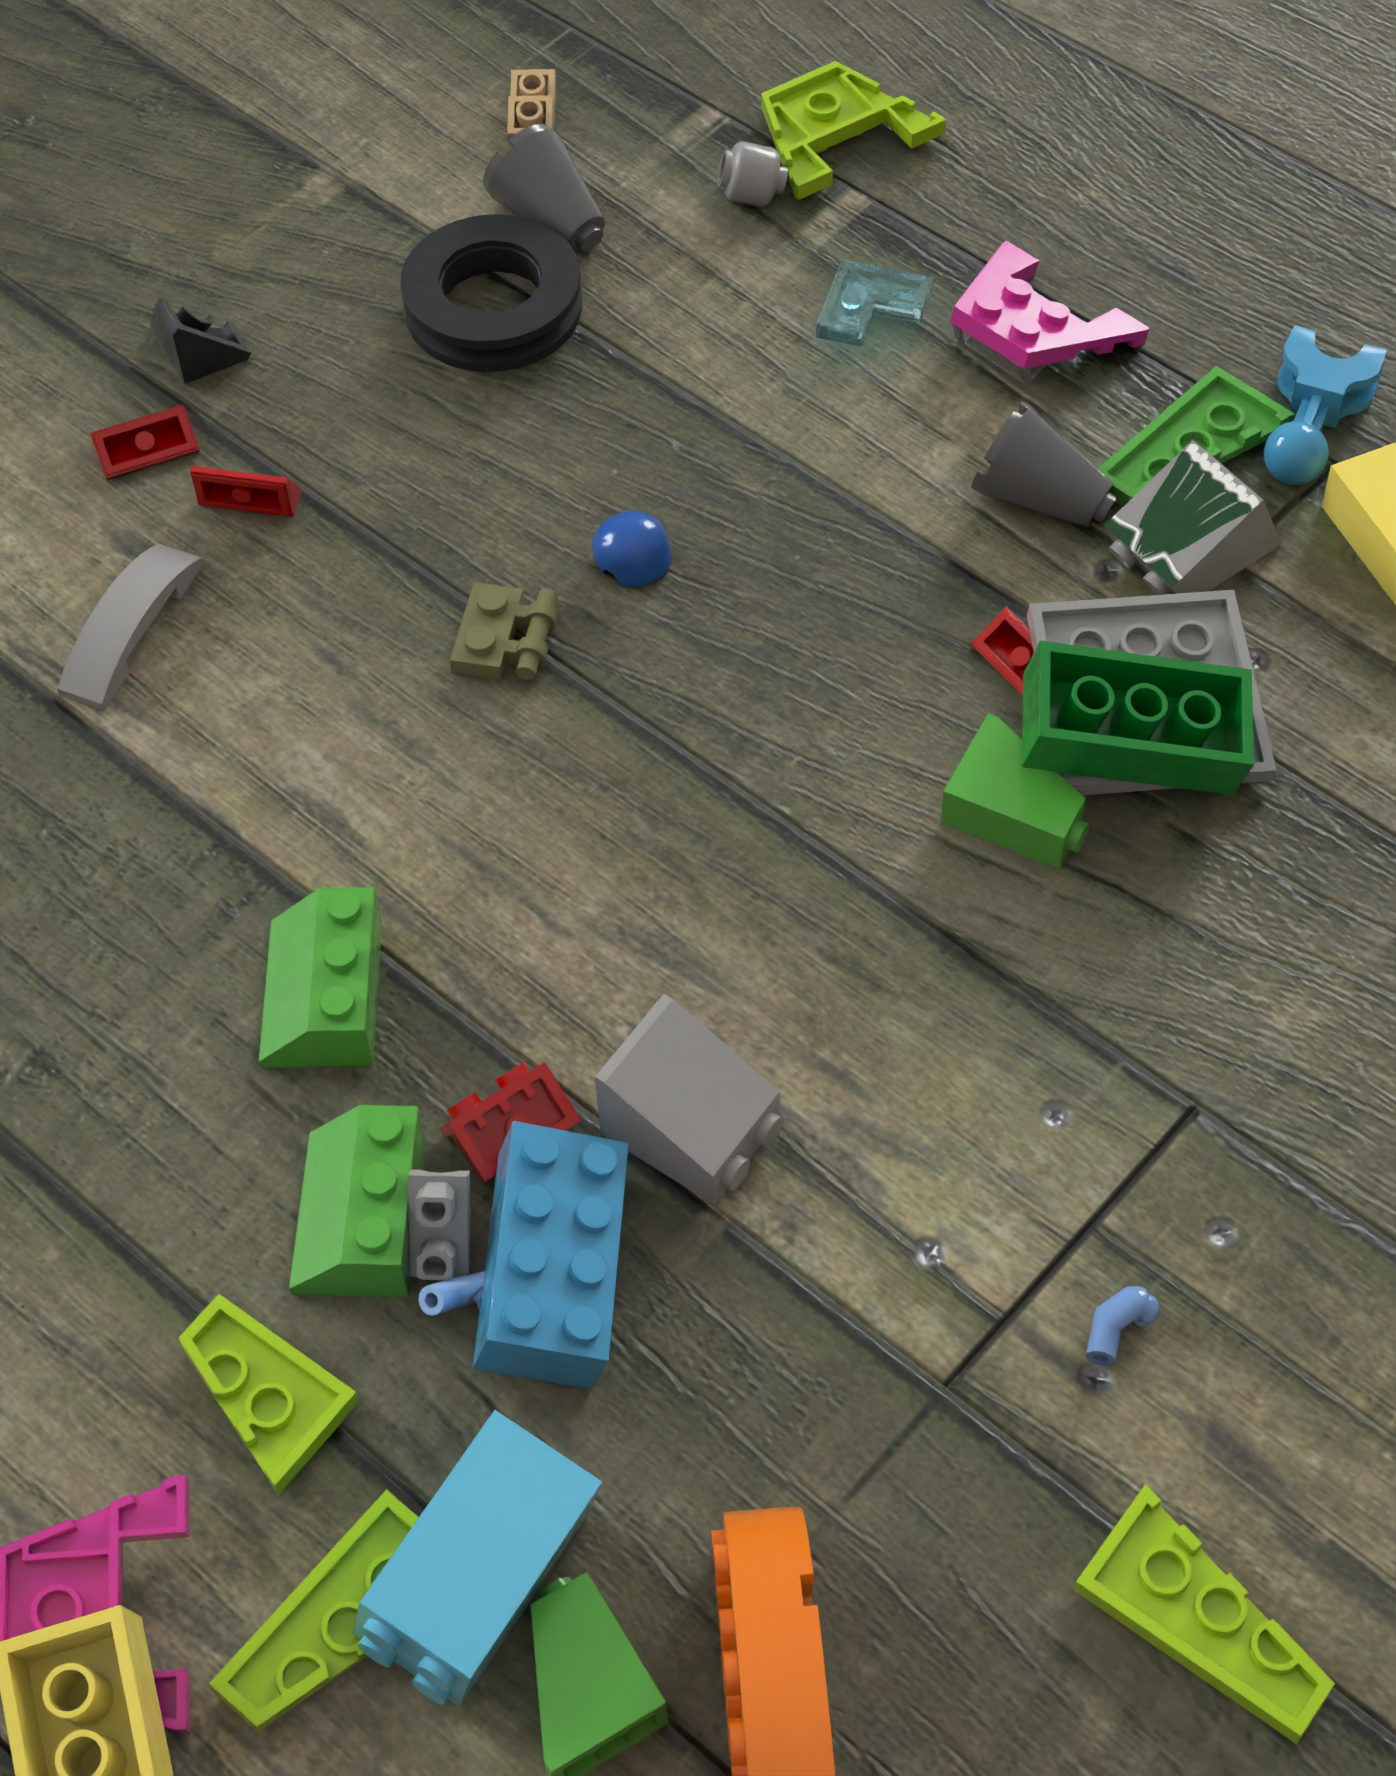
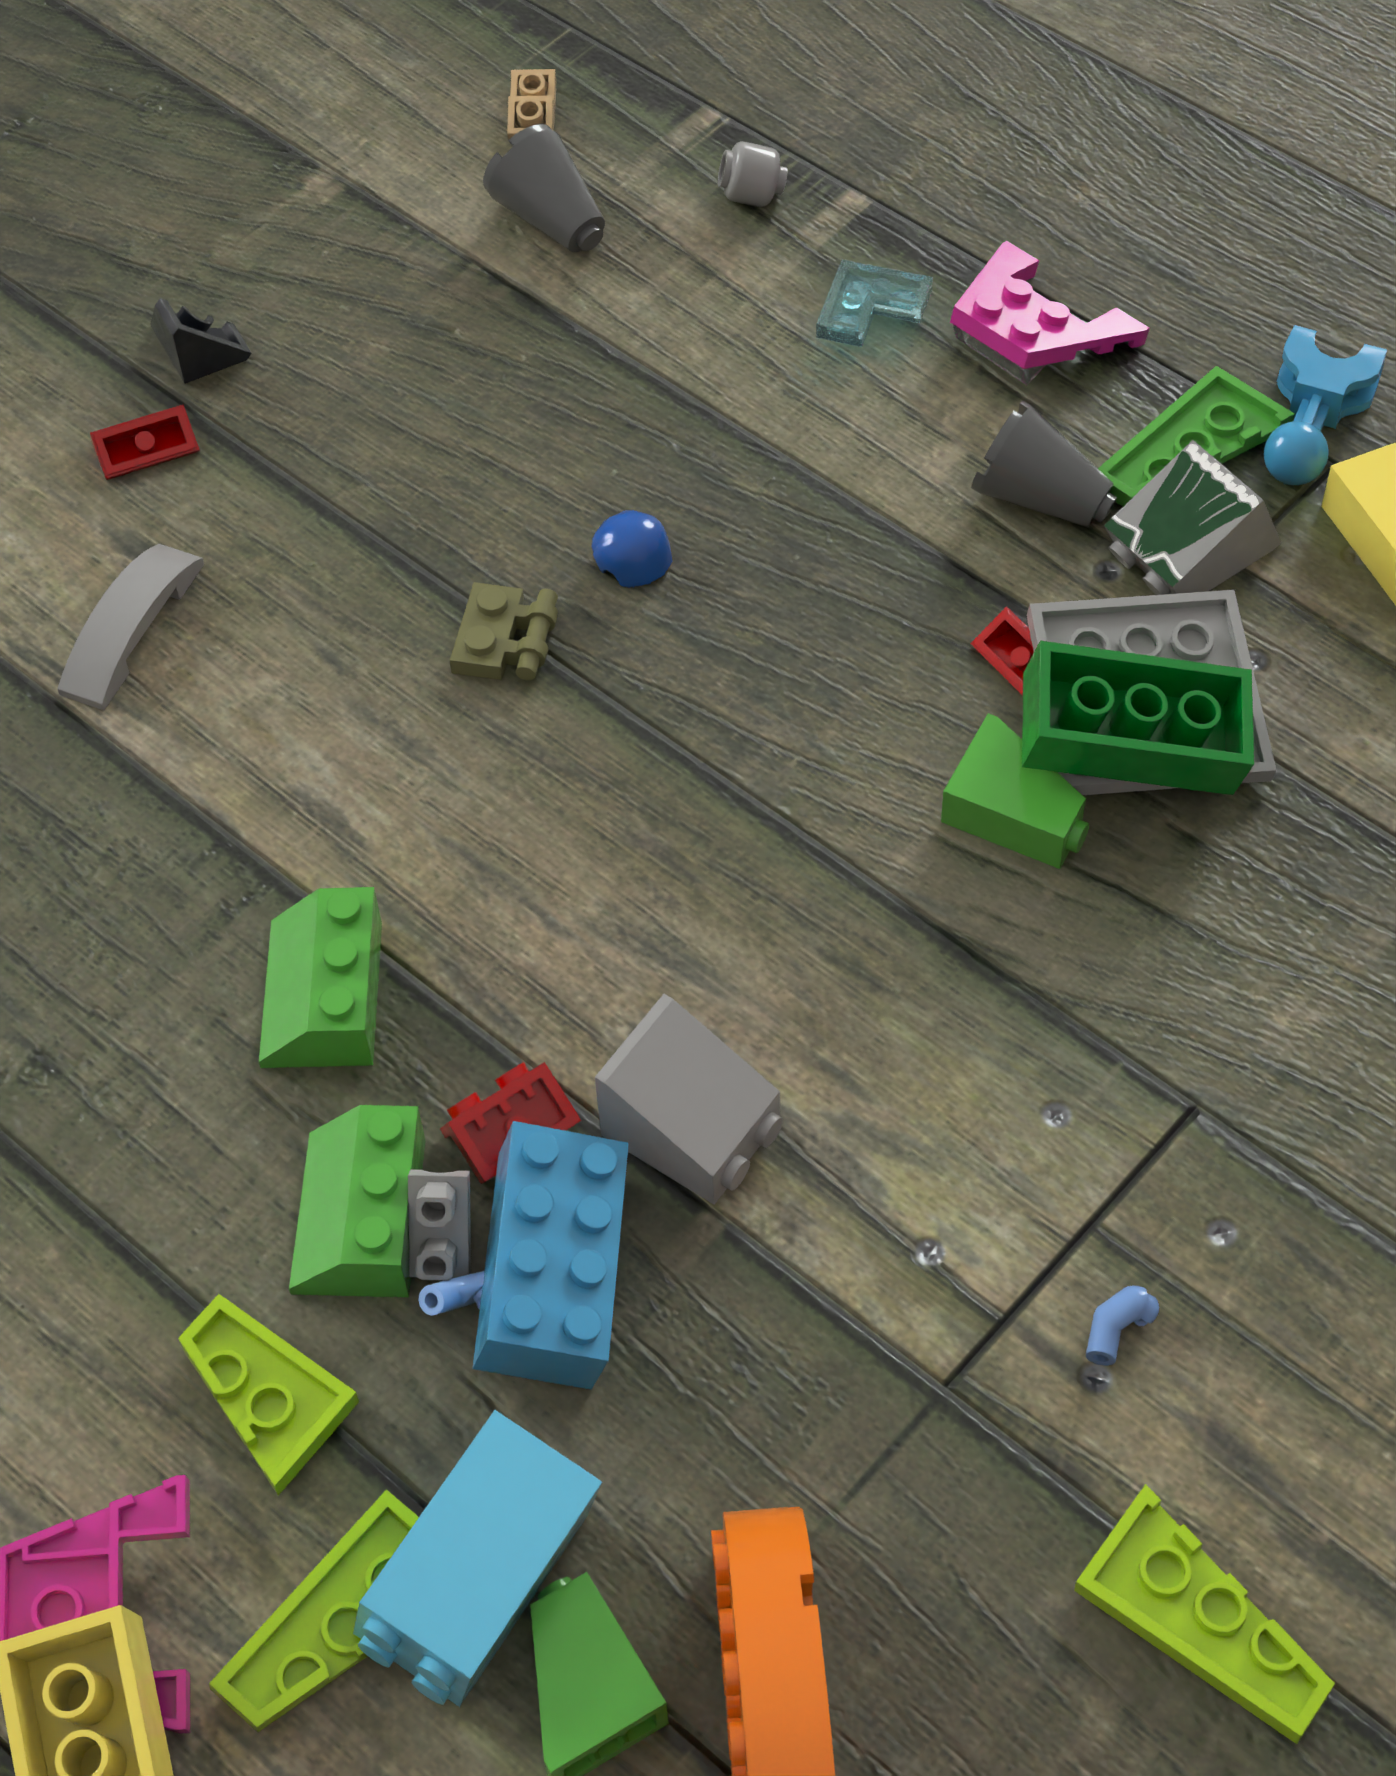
red slope [190,466,301,517] -> none
black tyre [400,214,582,372] -> none
lime wing [761,61,946,200] -> none

